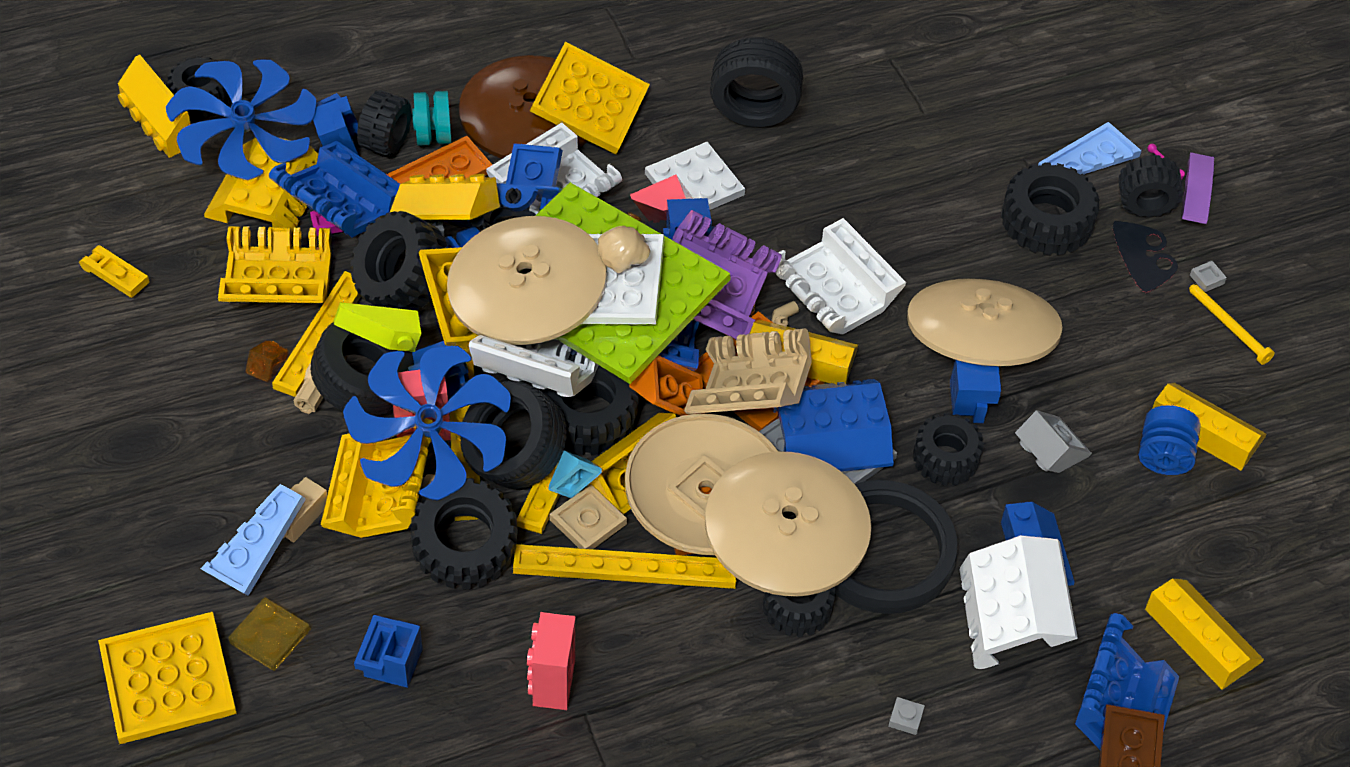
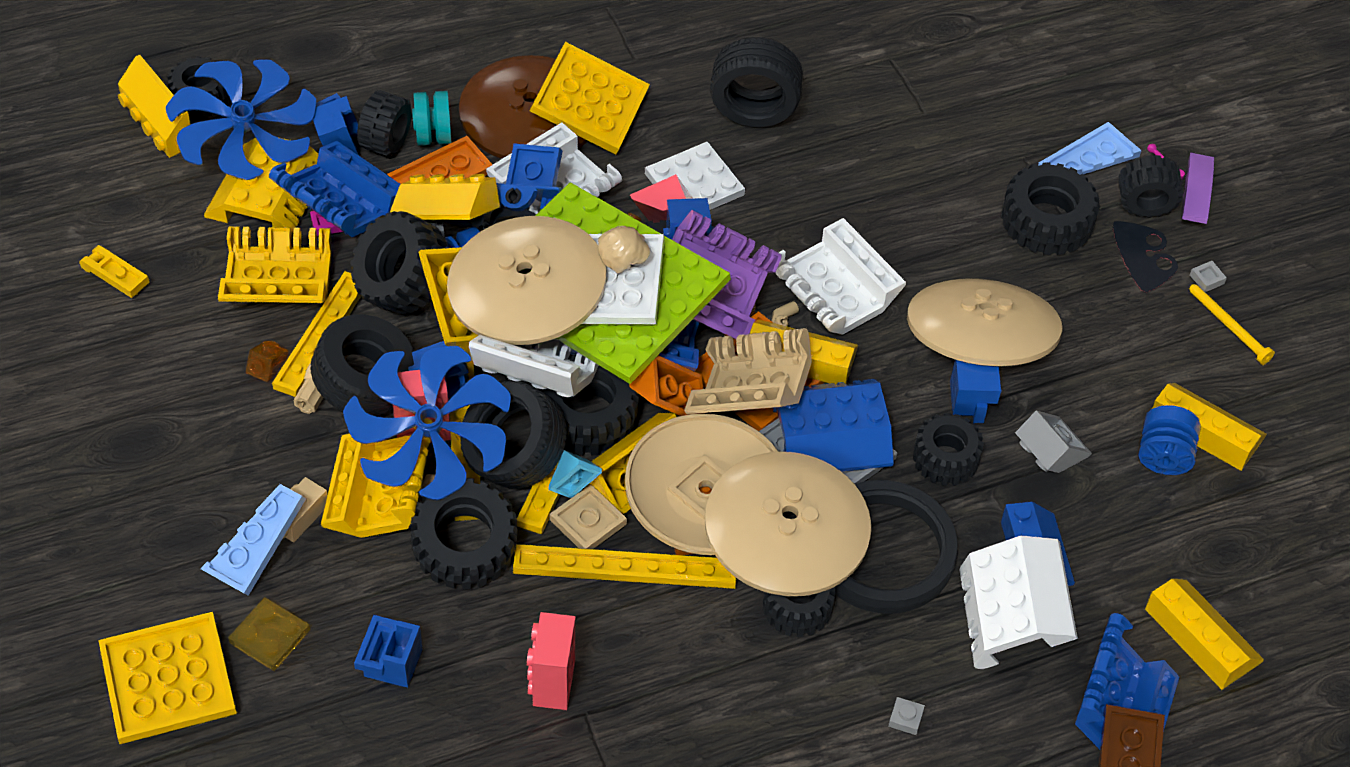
neon yellow slope [334,302,421,352] -> none

